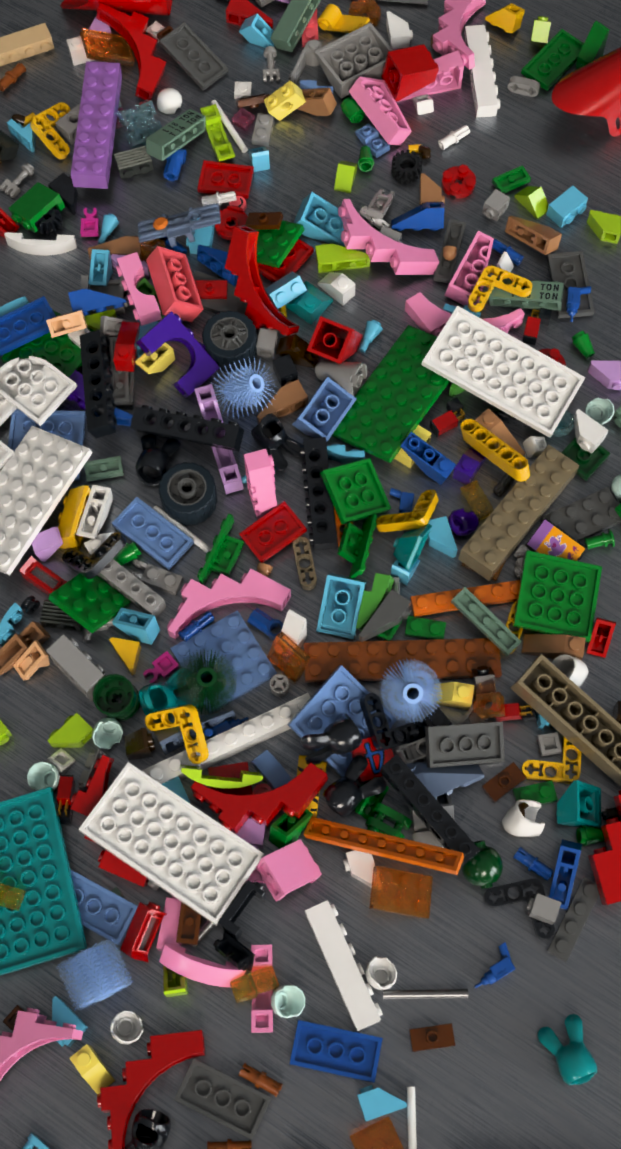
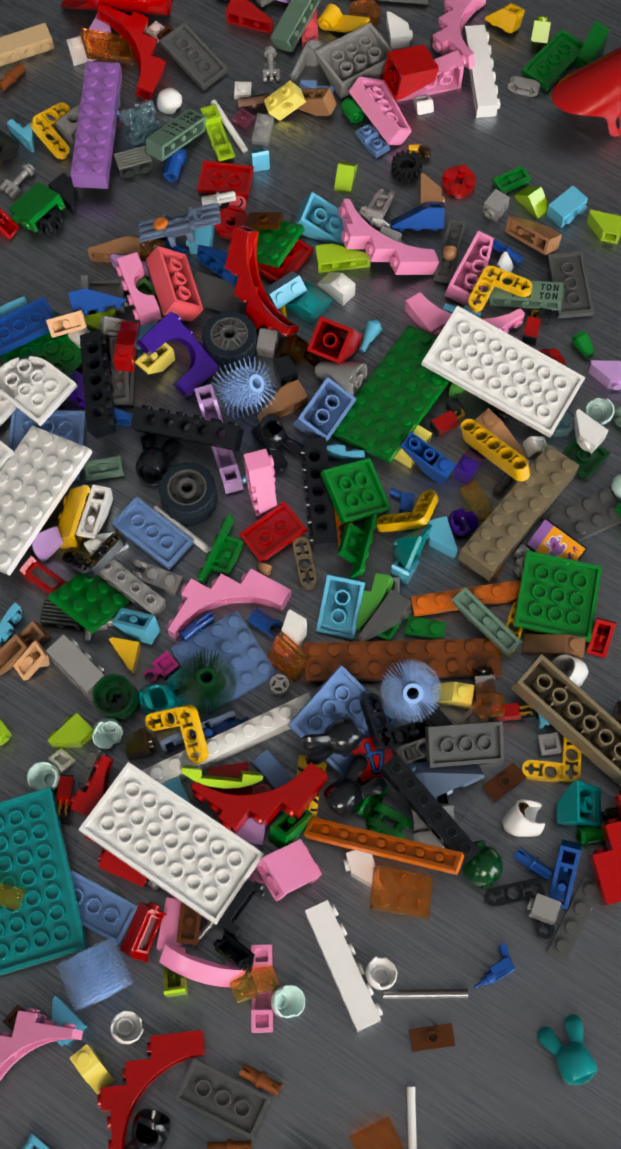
white slope [4,232,77,256] -> none
arm [11,112,36,127] -> none
black bush [21,595,40,615] -> none
dark pink plate [80,208,99,237] -> none
medium azure slope [89,249,113,286] -> none
medium azure cone [97,213,119,244] -> none
green cone [113,541,142,565] -> none
red plate [194,280,228,299] -> none
medium azure slope [239,14,274,48] -> none
blue plate [290,1020,383,1083] -> none
green cone [357,146,374,172] -> none
medium azure slope [357,1085,407,1122] -> none
white axle [438,125,470,150] -> none
green plate [512,780,558,805] -> none
blue piece [566,286,591,322] -> none
green pin [584,529,615,550] -> none

